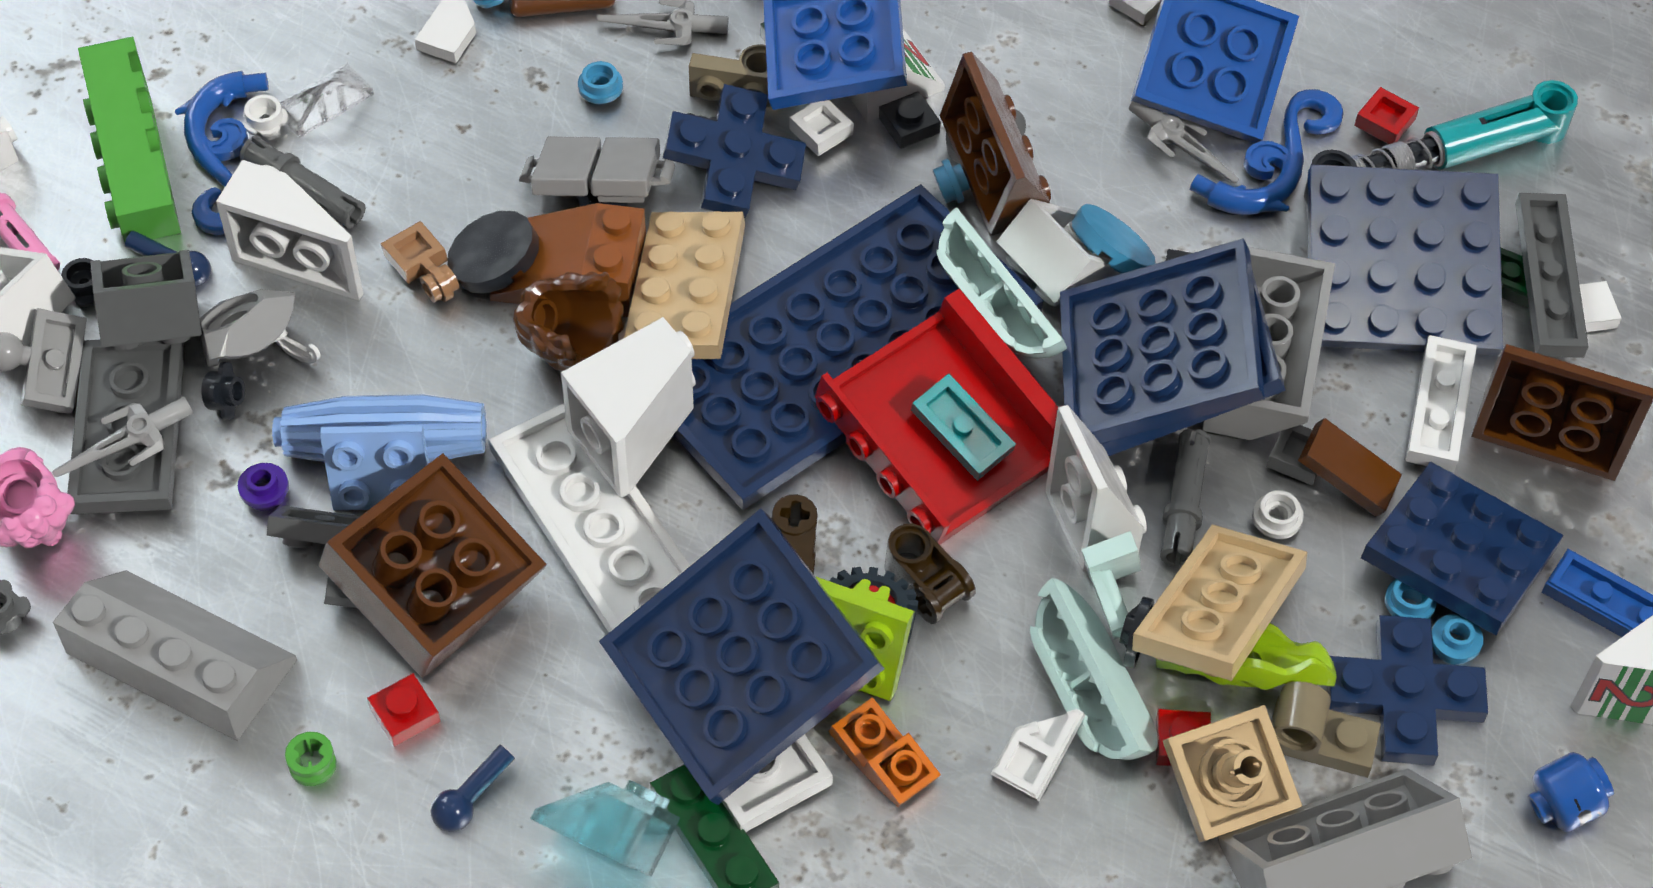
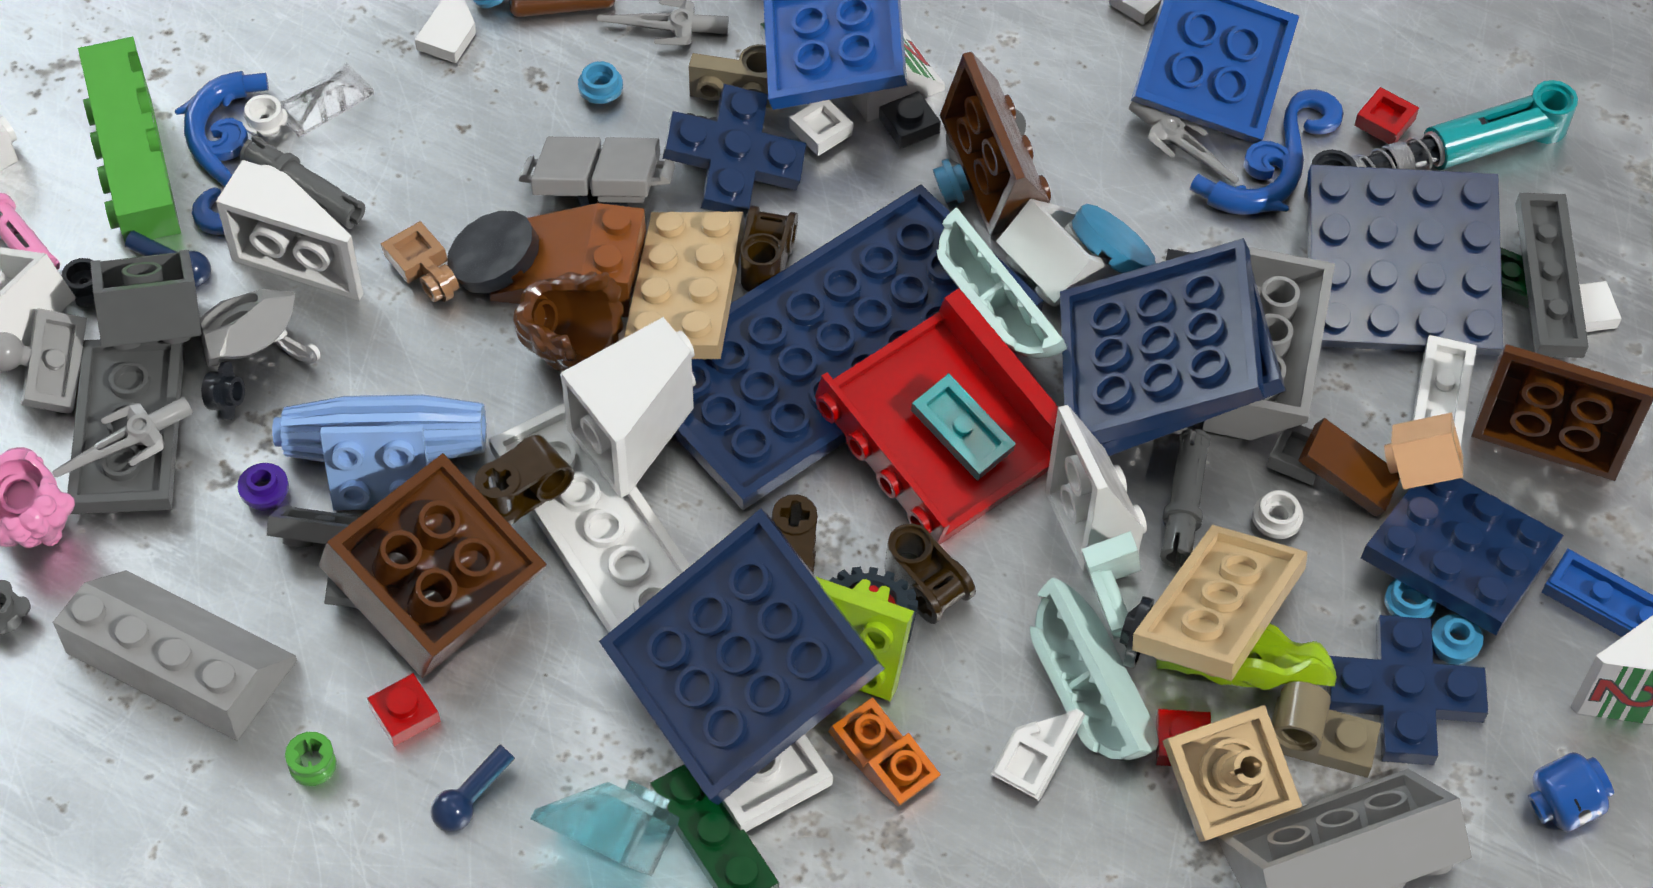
none -> dark brown piece [475,435,574,525]
none -> dark brown piece [741,205,798,292]
none -> light nougat brick [1384,412,1463,490]

